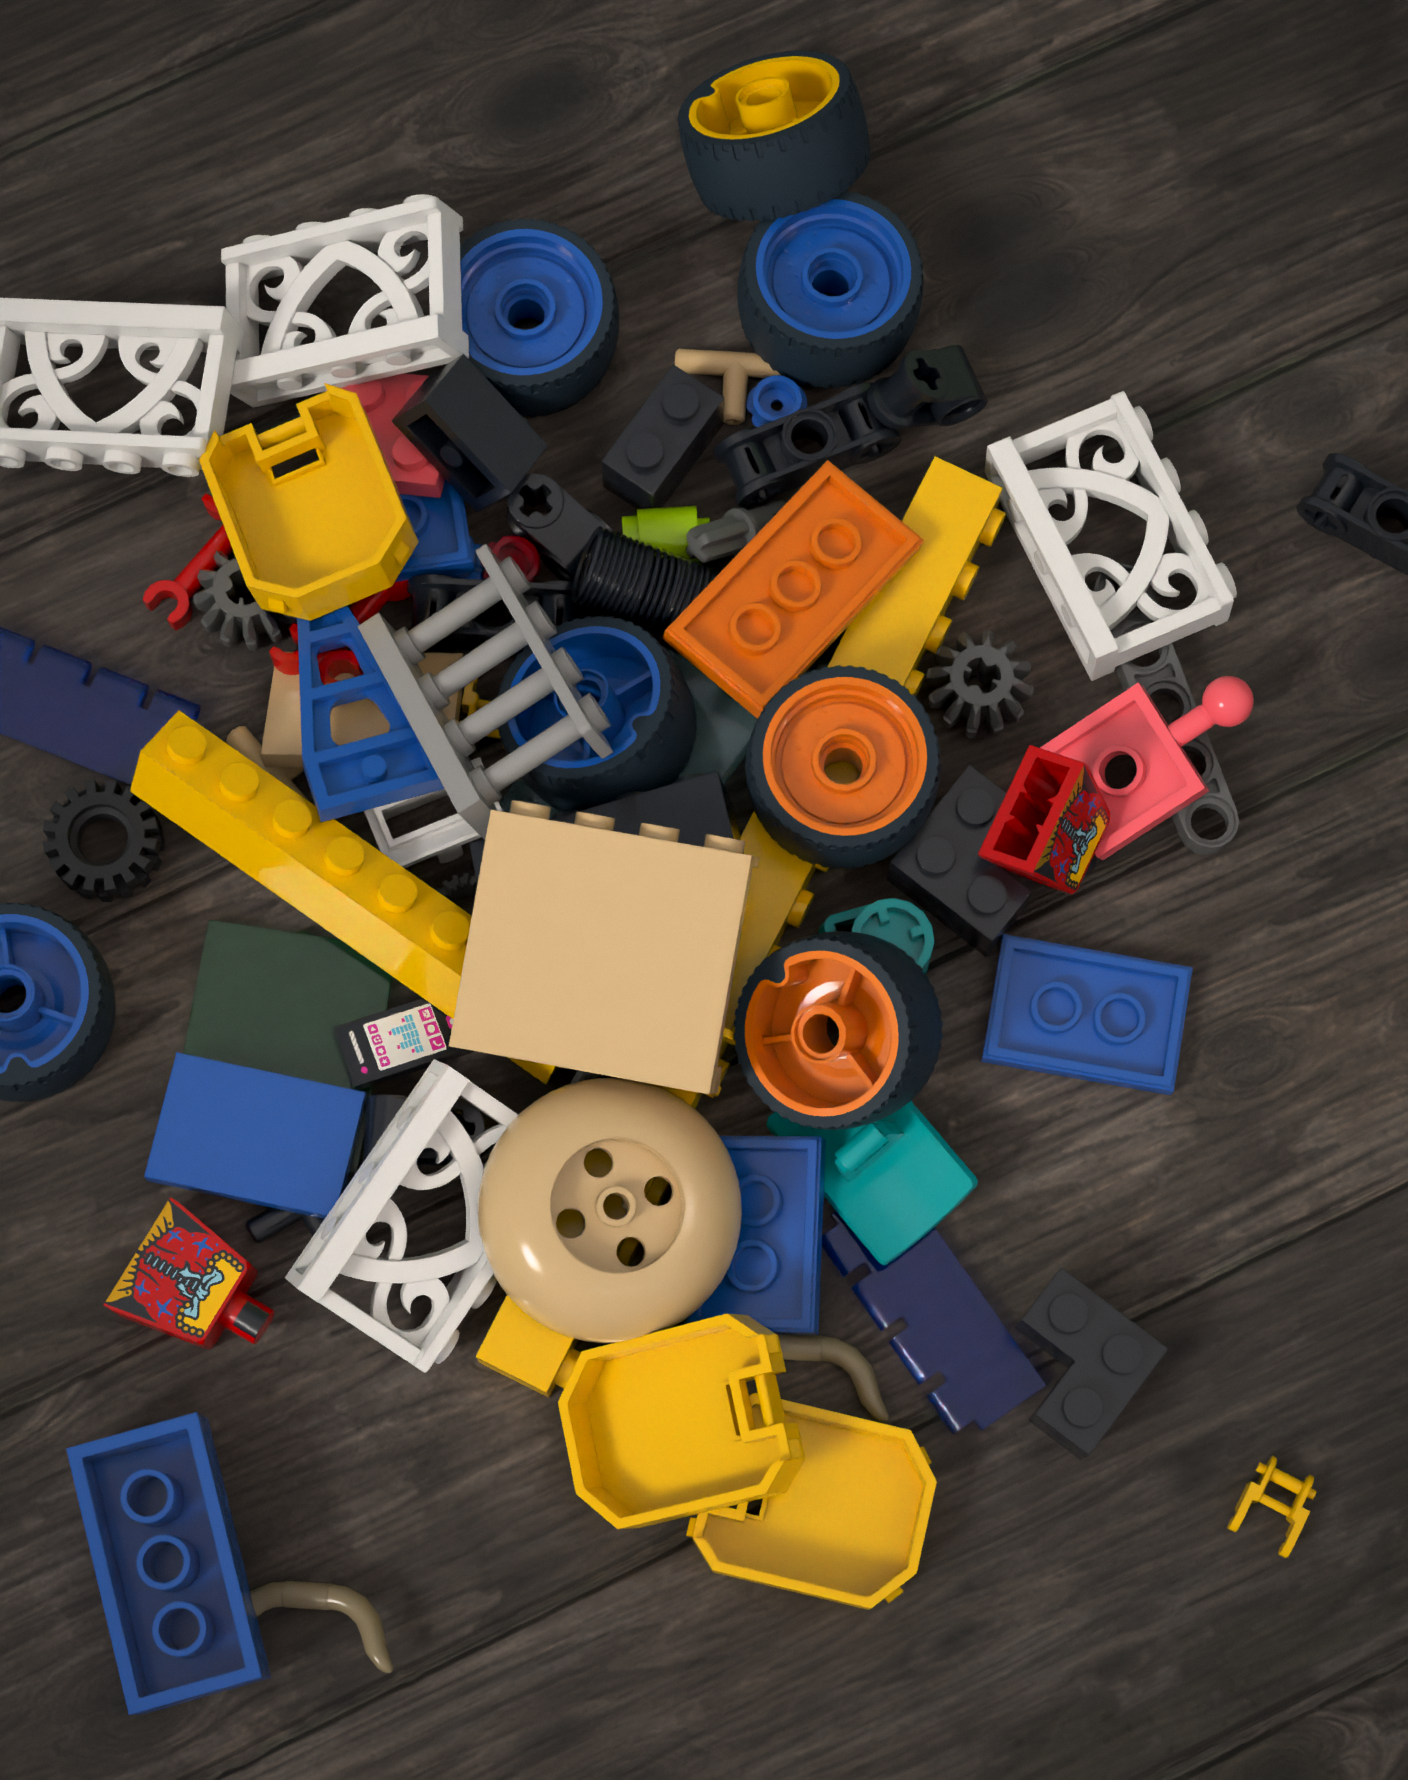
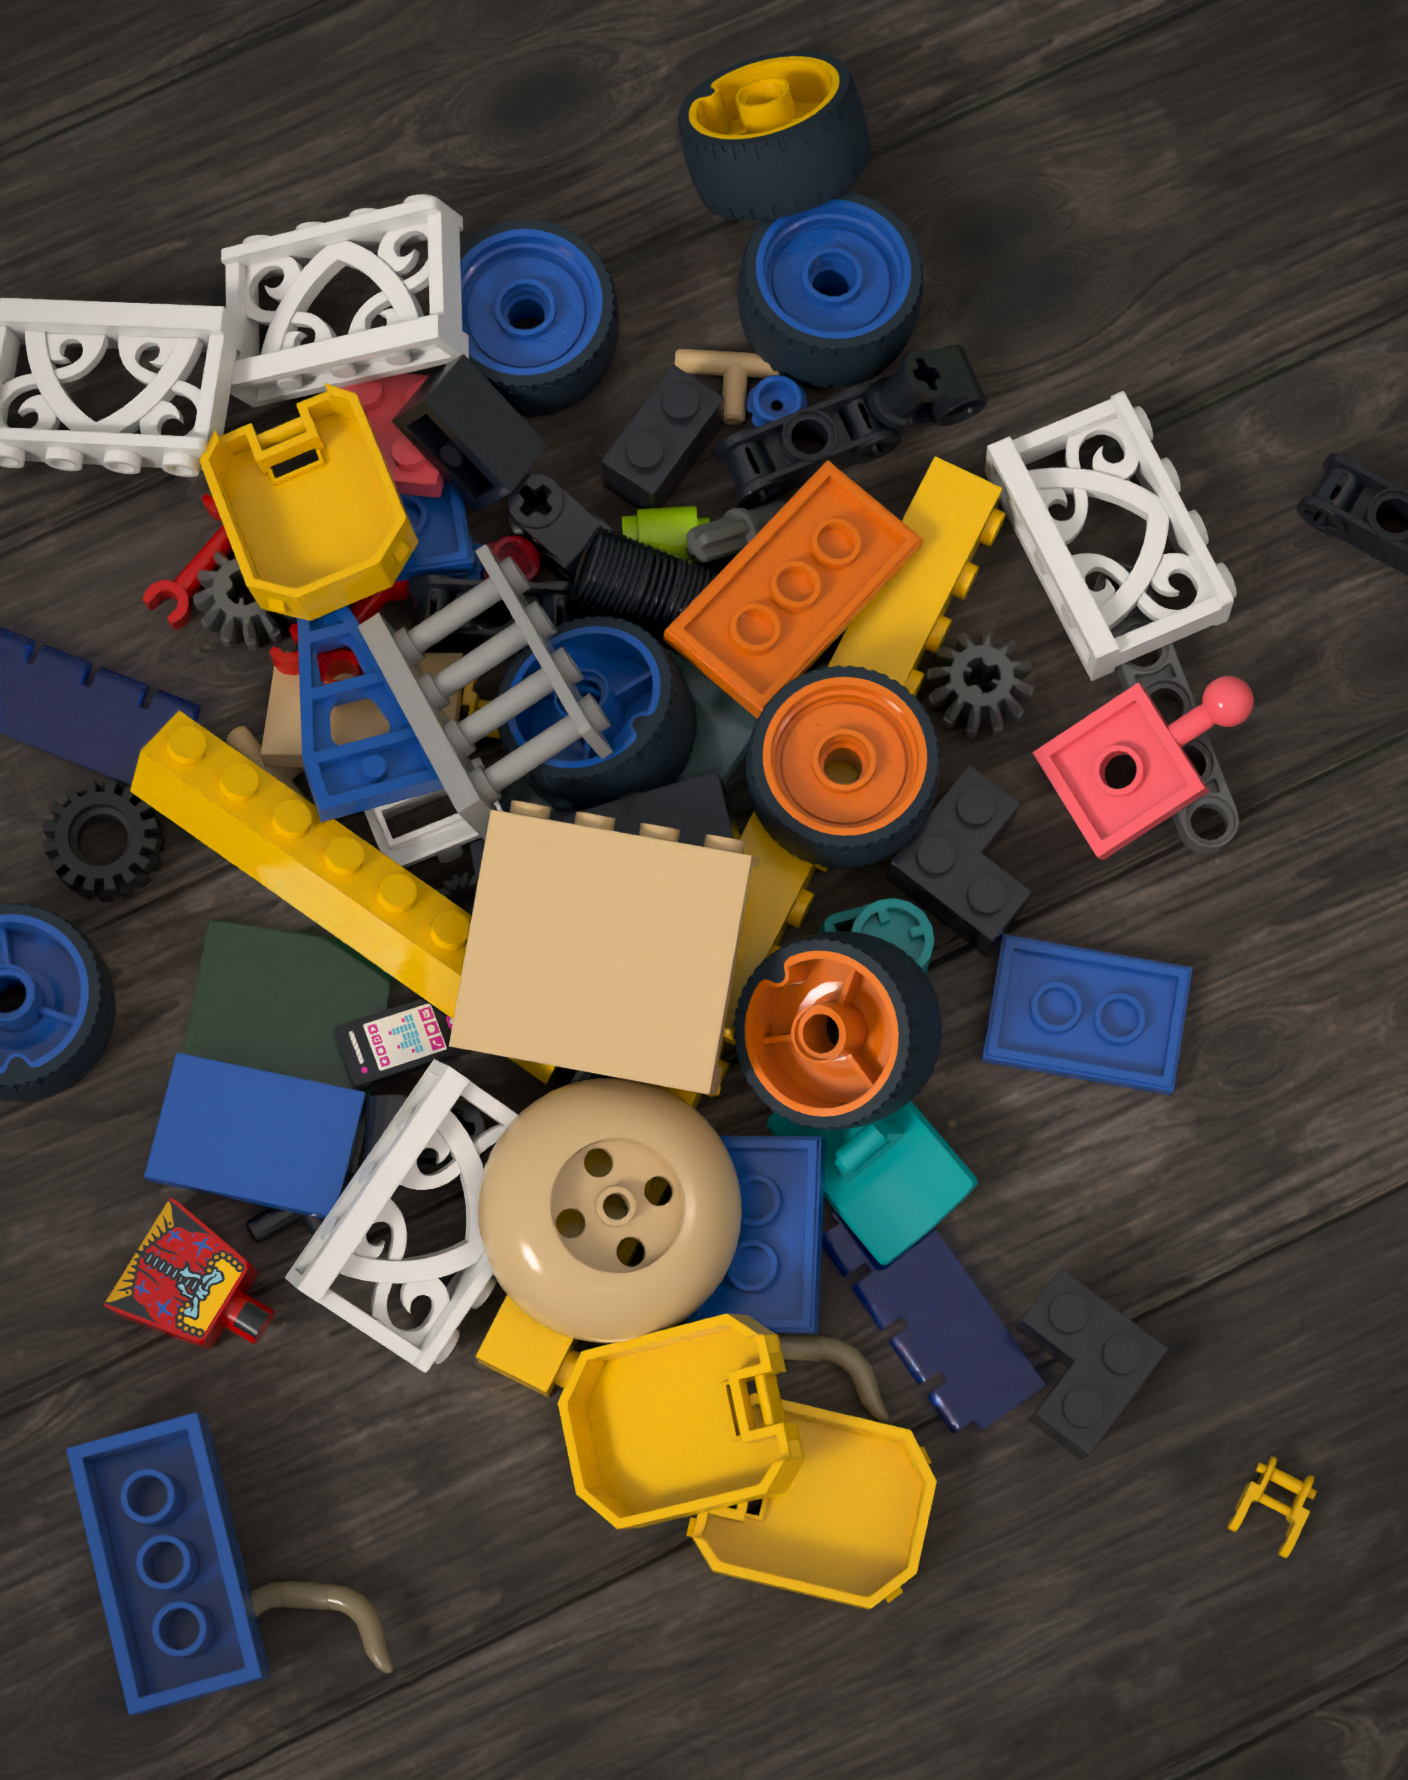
red torso [978,745,1111,894] -> none

